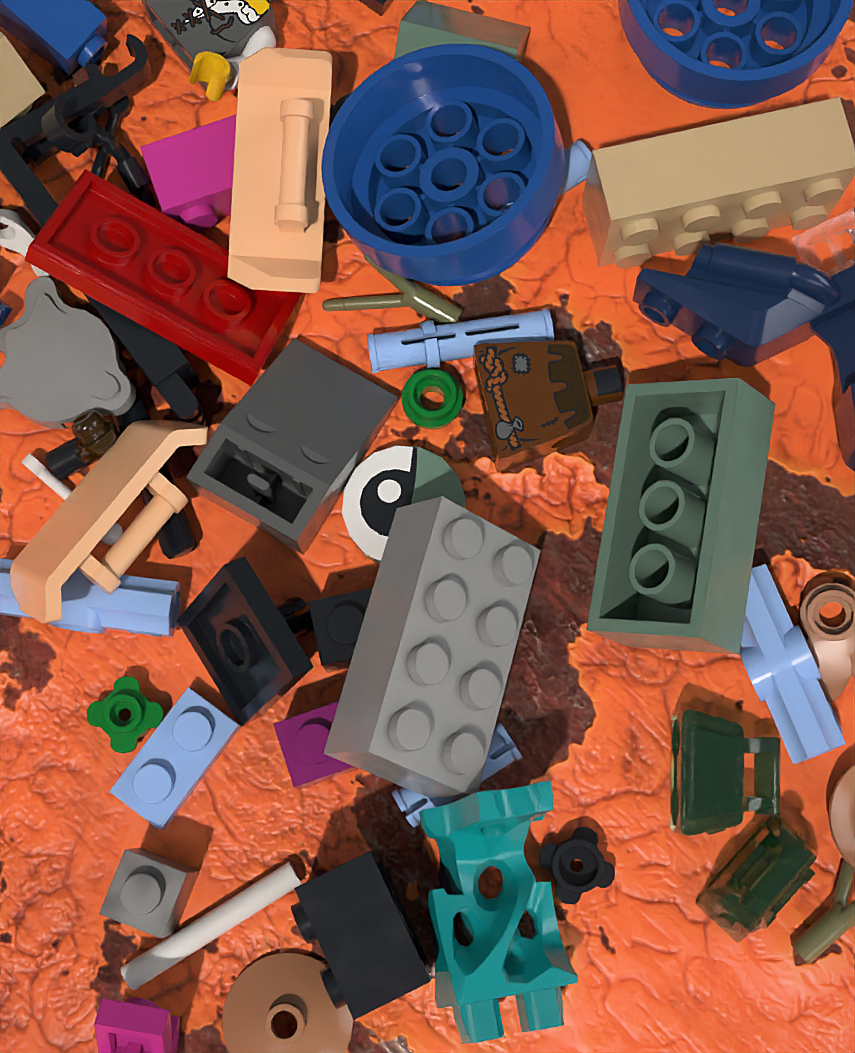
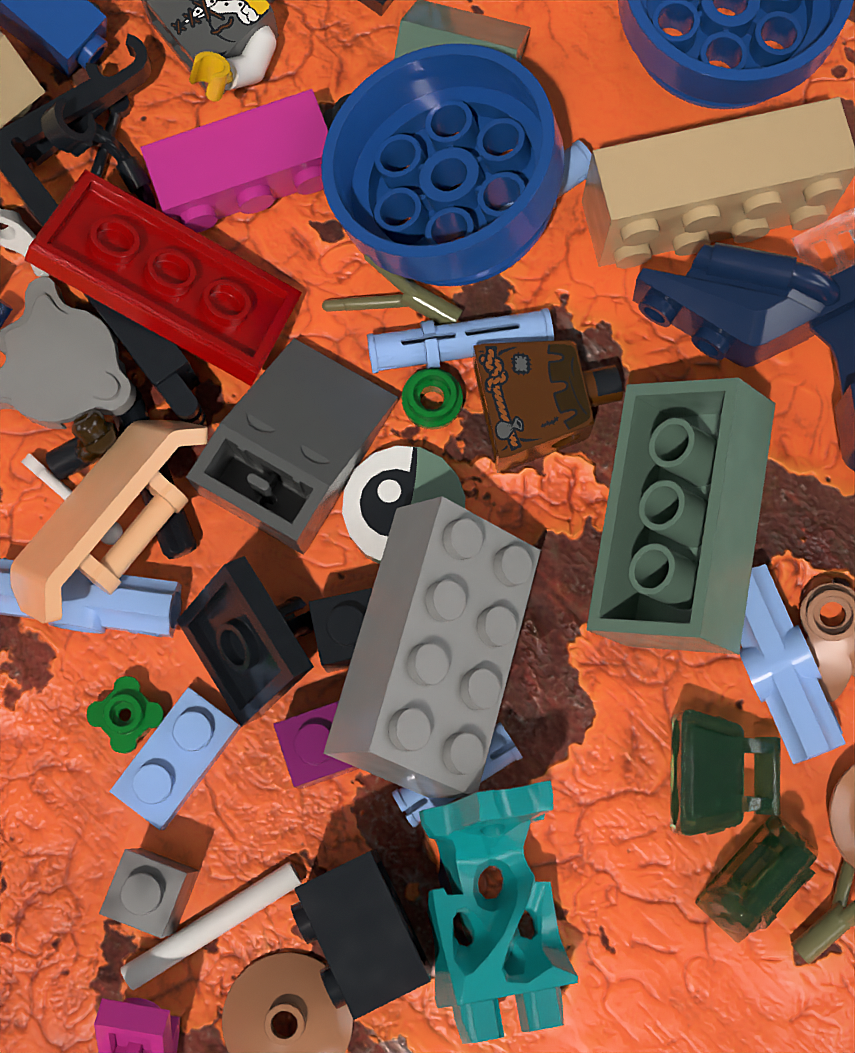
light nougat piece [227,47,333,293] -> none
black plate [538,827,615,904] -> none

